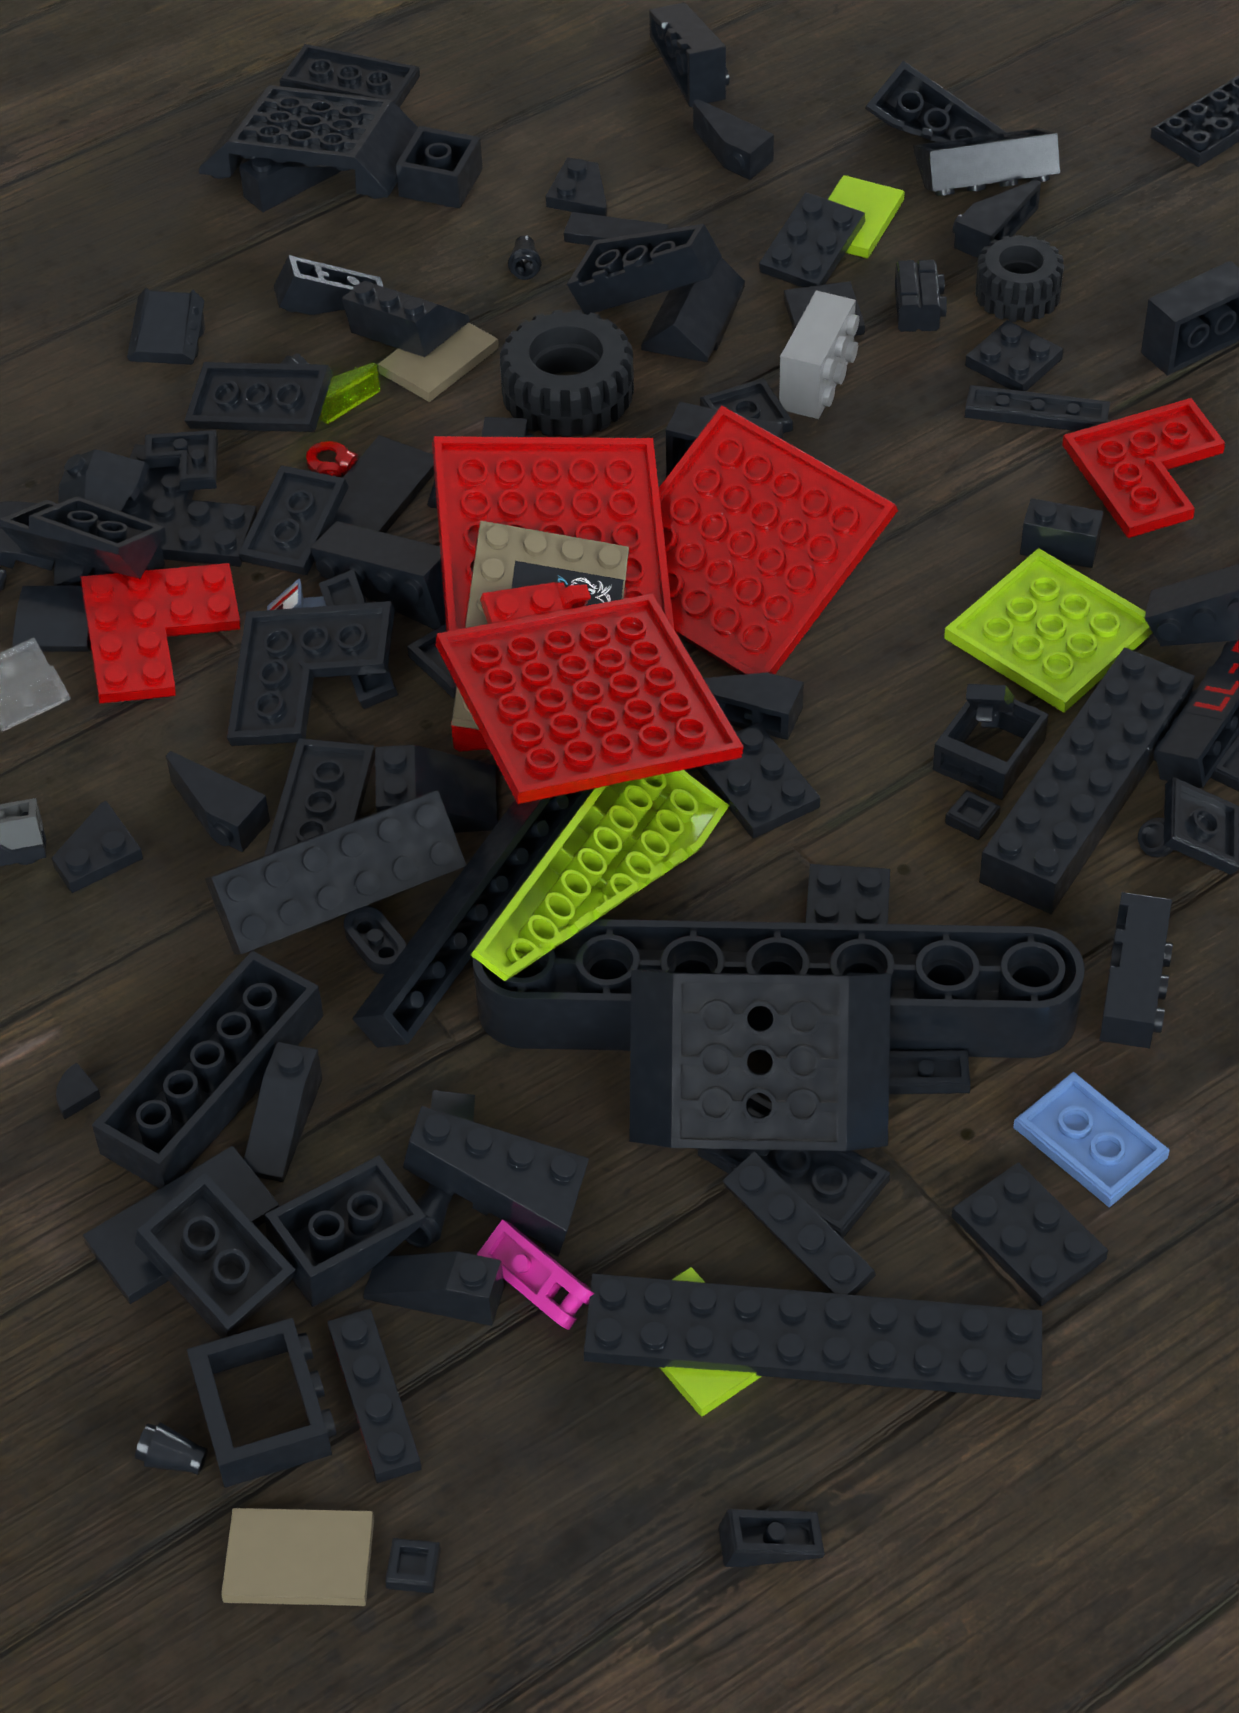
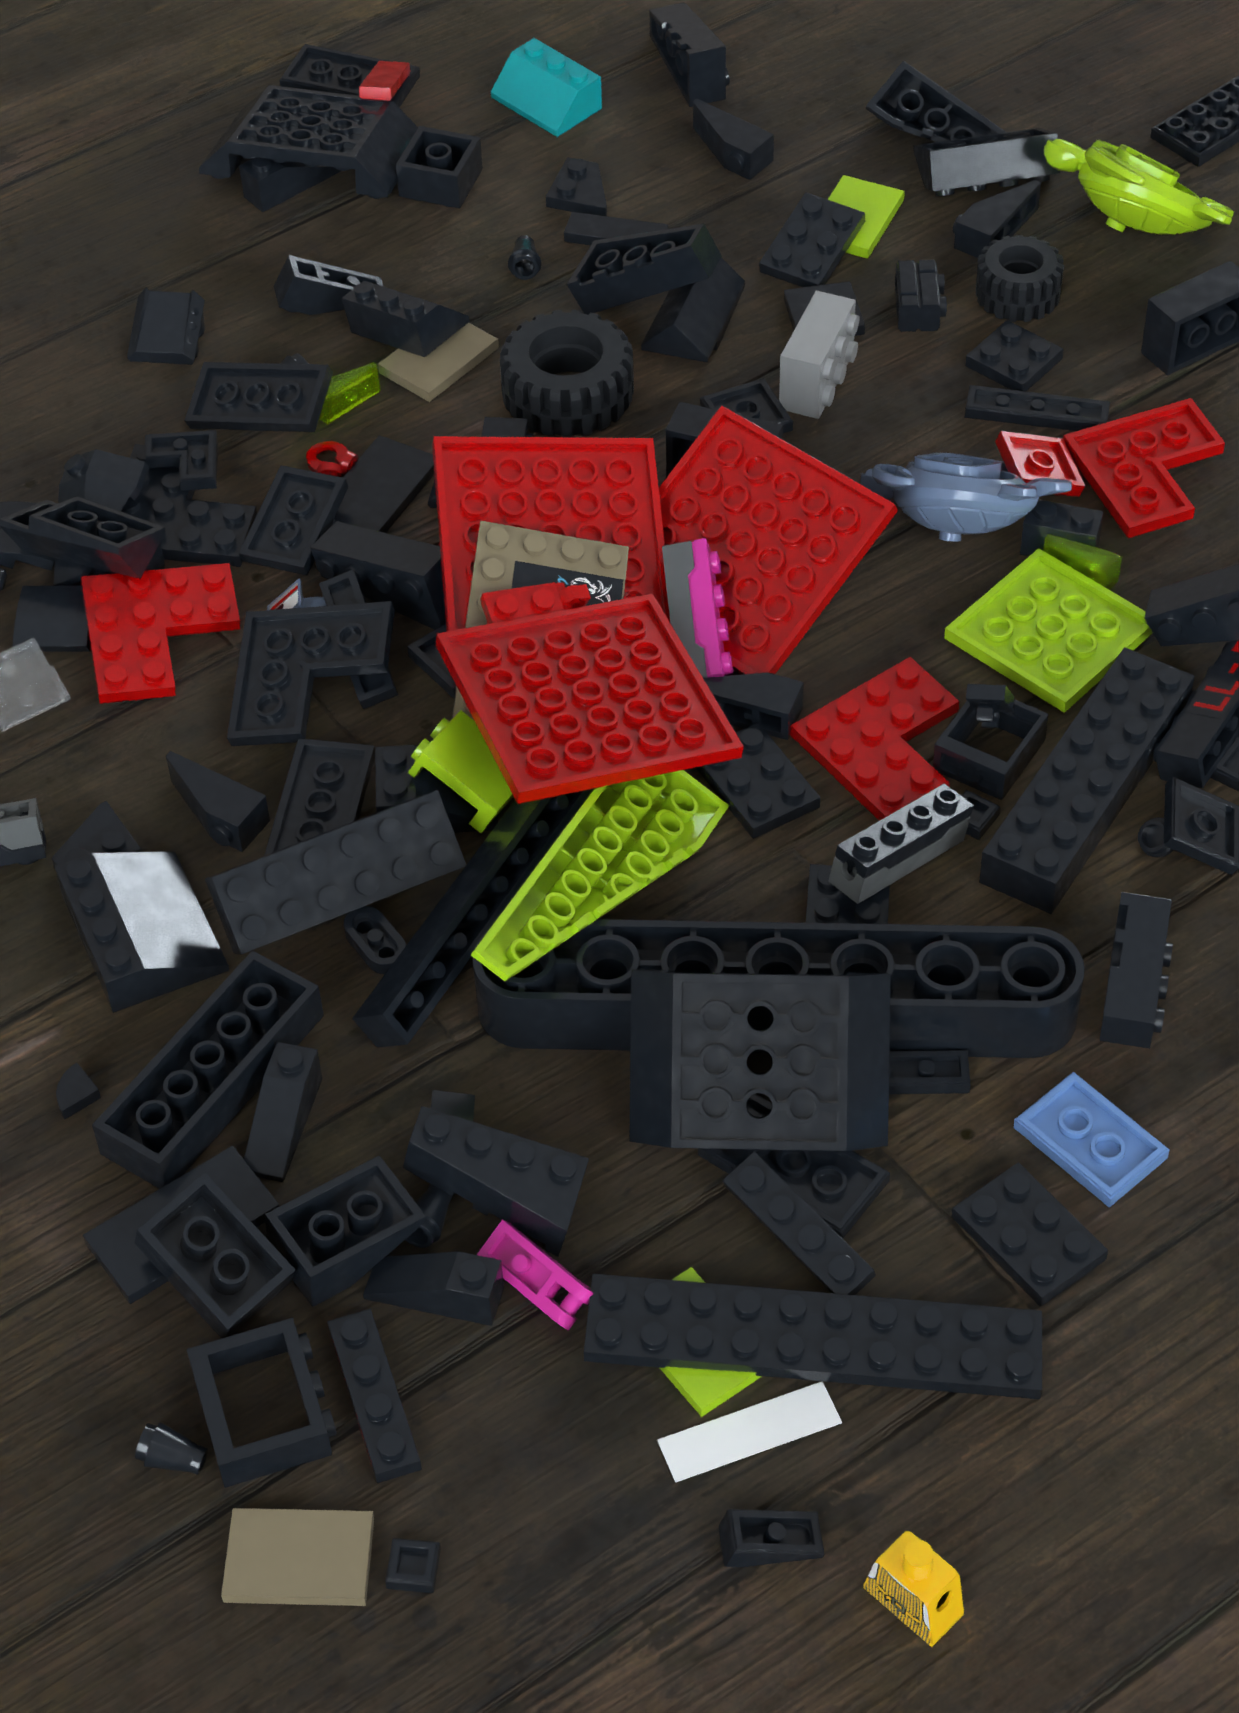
none -> black slope [54,852,229,1013]
none -> red tile [359,61,410,101]
none -> lime panel [408,710,514,833]
none -> teal slope [491,38,602,137]
none -> white sticker [657,1381,842,1483]
none -> piece [662,538,733,678]
none -> red plate [790,657,959,821]
none -> black piece [829,784,974,904]
none -> sand blue animal [860,453,1072,542]
none -> yellow torso [863,1531,964,1647]
none -> red plate [995,431,1085,497]
none -> clear neon green slope [1043,534,1122,590]
none -> lime animal [1044,139,1234,235]

